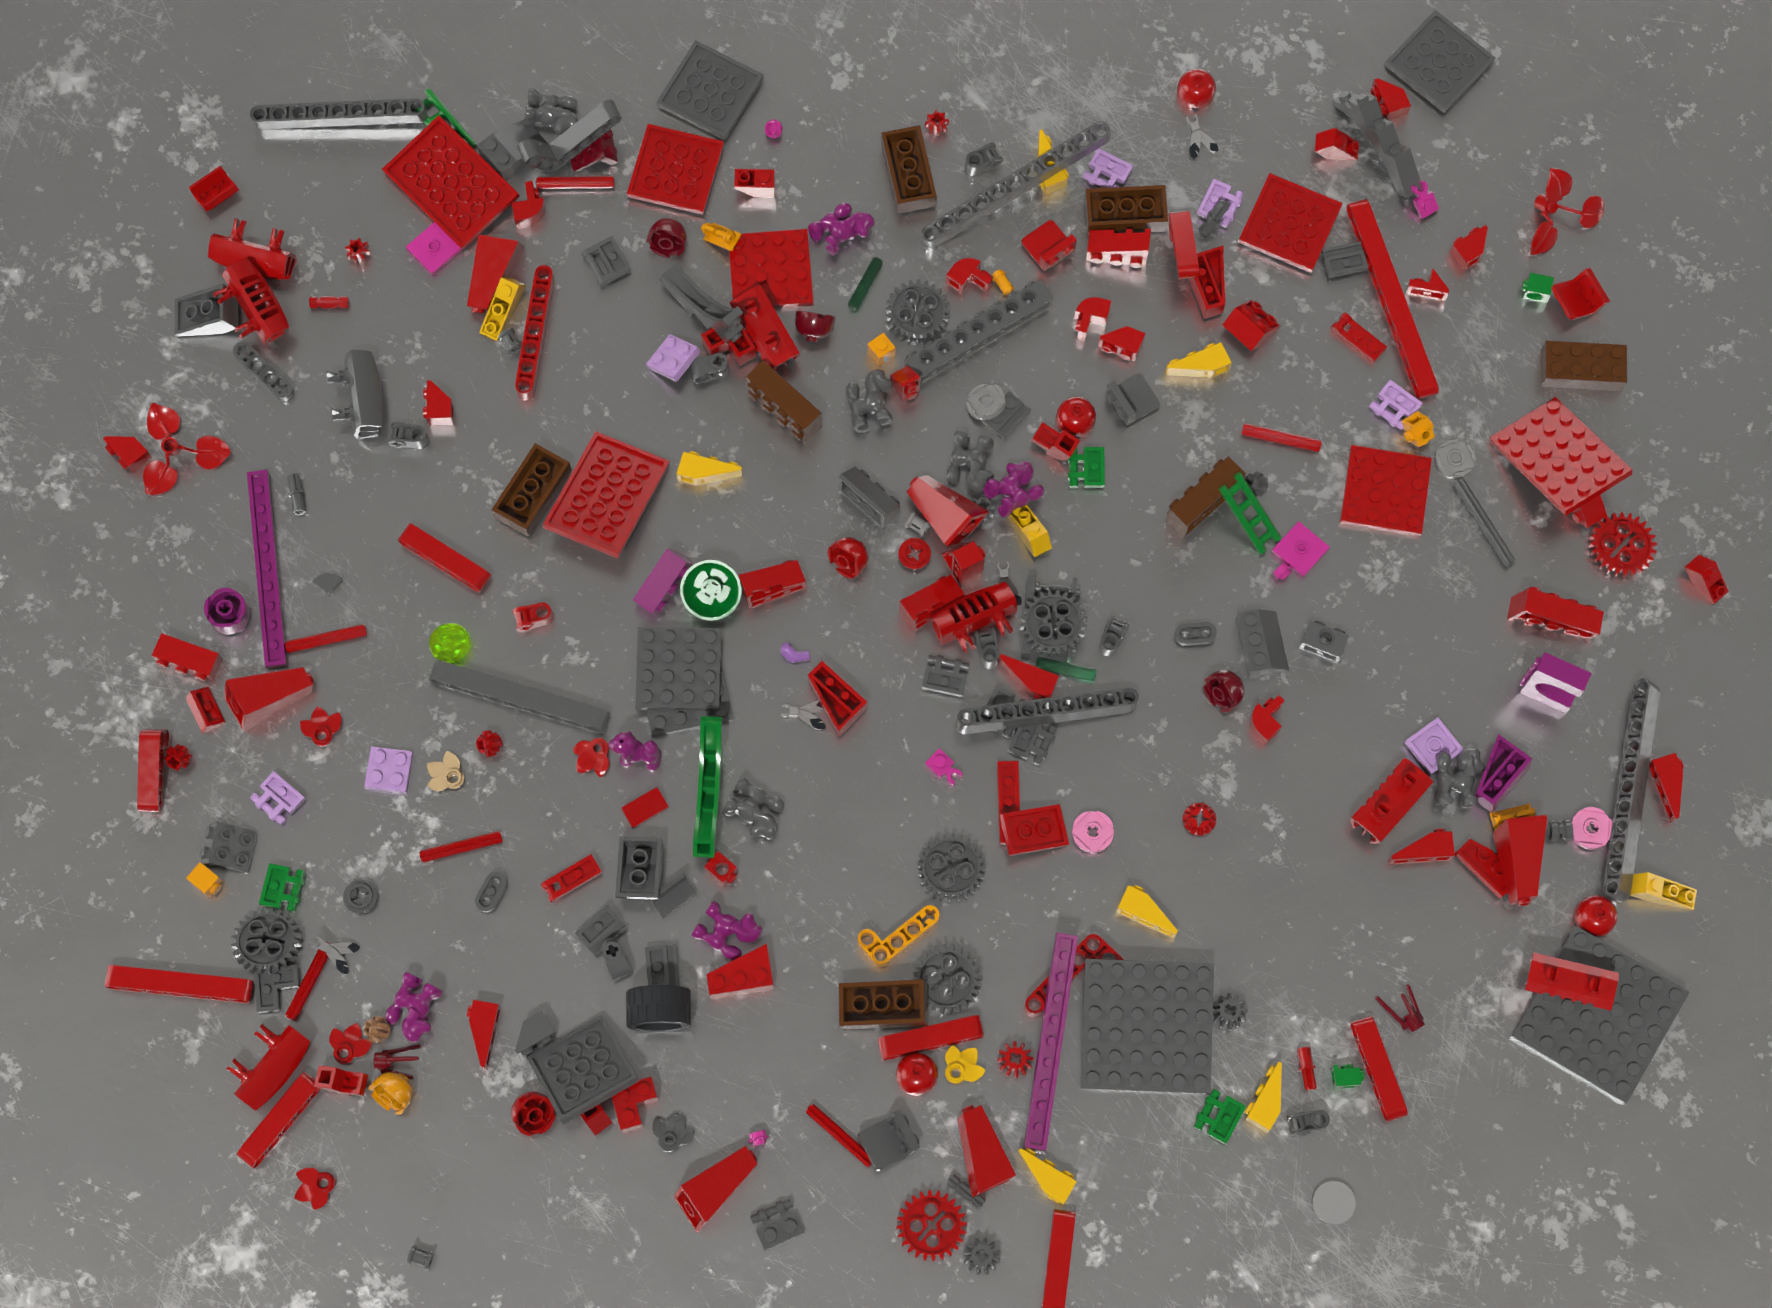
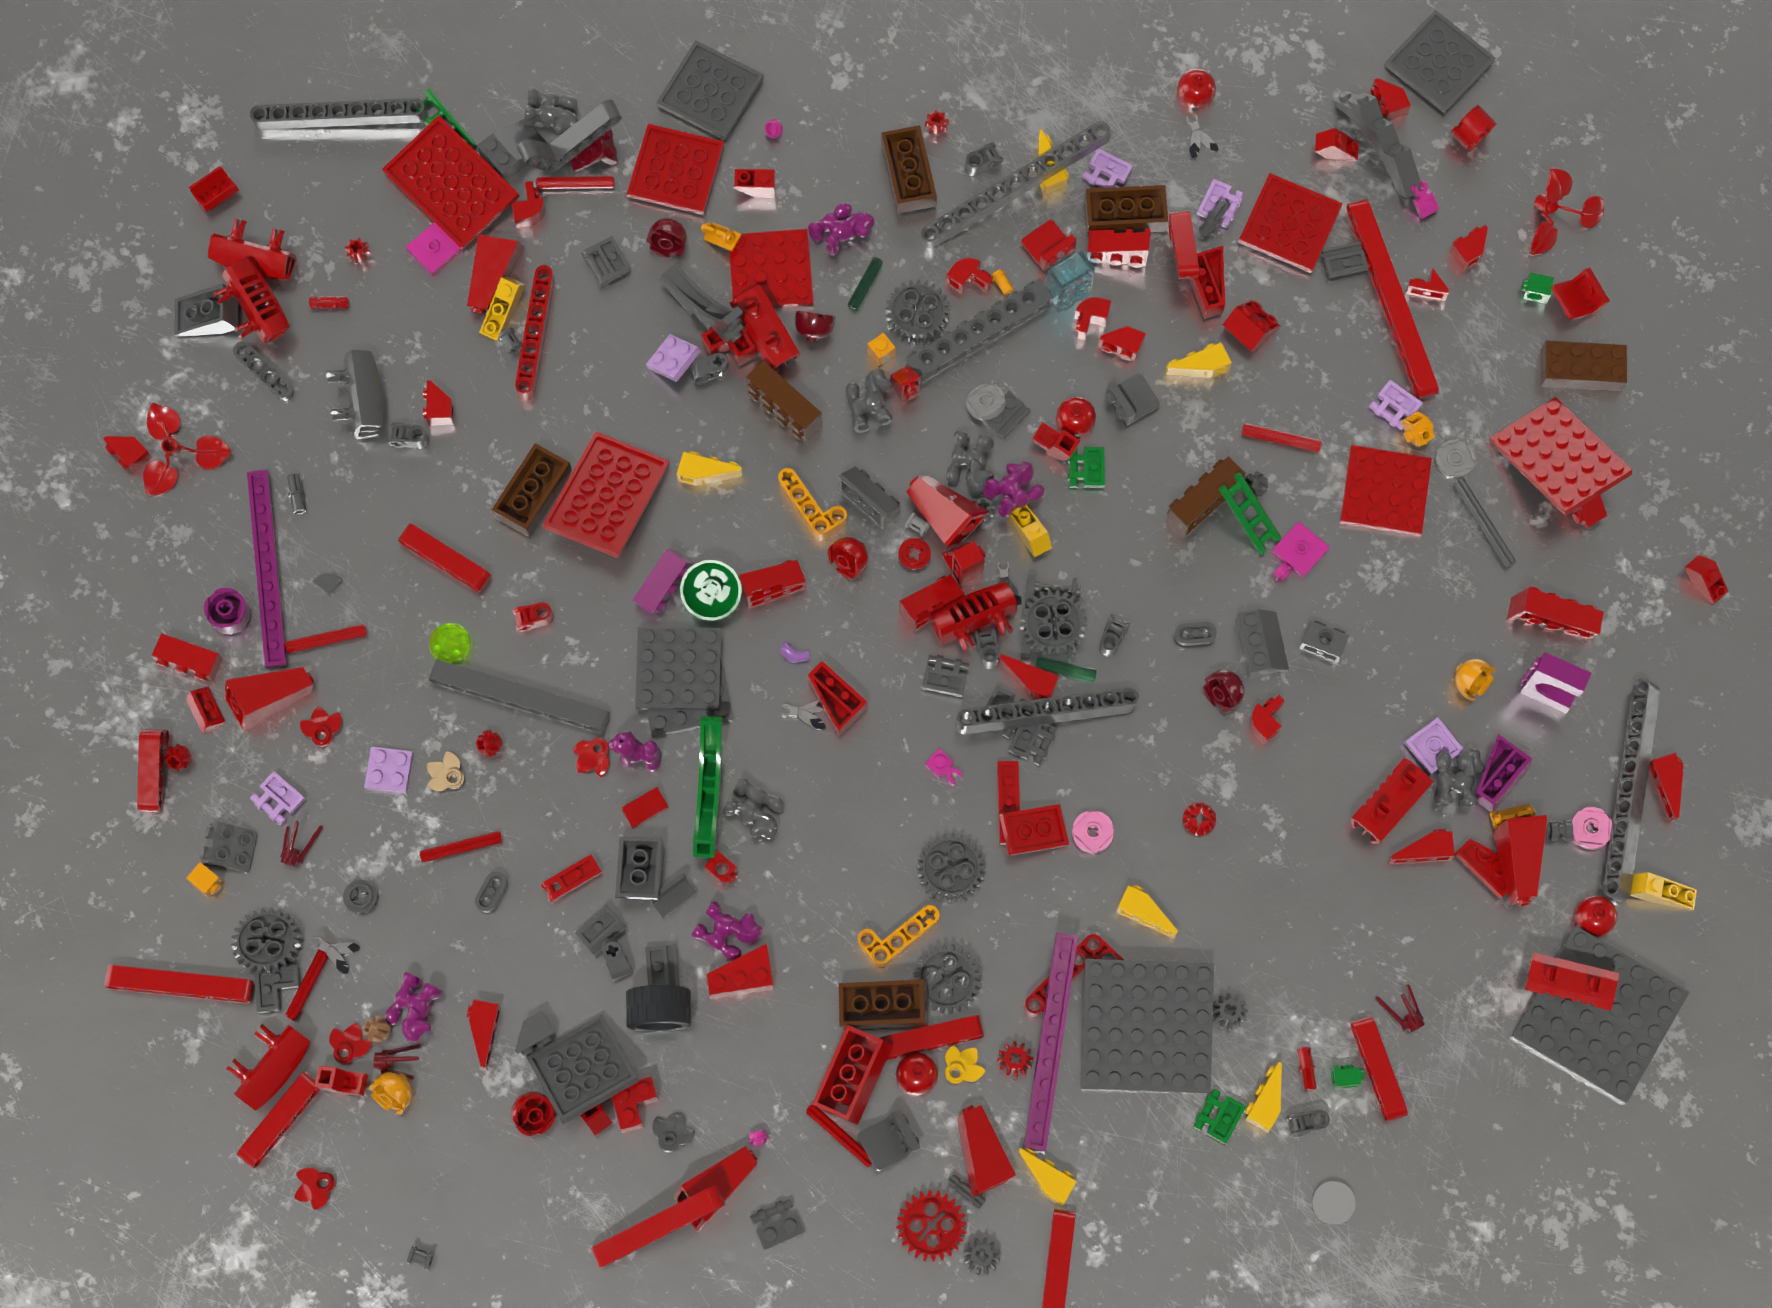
green plate [259,863,305,912] -> none
red plate [1331,312,1387,364] -> none
red gear [1589,512,1657,578] -> none
none -> dark red plant [280,821,323,867]
none -> red beam [590,1185,726,1268]
none -> light orange beam [778,468,847,540]
none -> red brick [812,1025,893,1125]
none -> clear light blue brick [1046,250,1095,313]
none -> red brick [1450,105,1497,152]
none -> light orange cylinder [1455,658,1496,701]

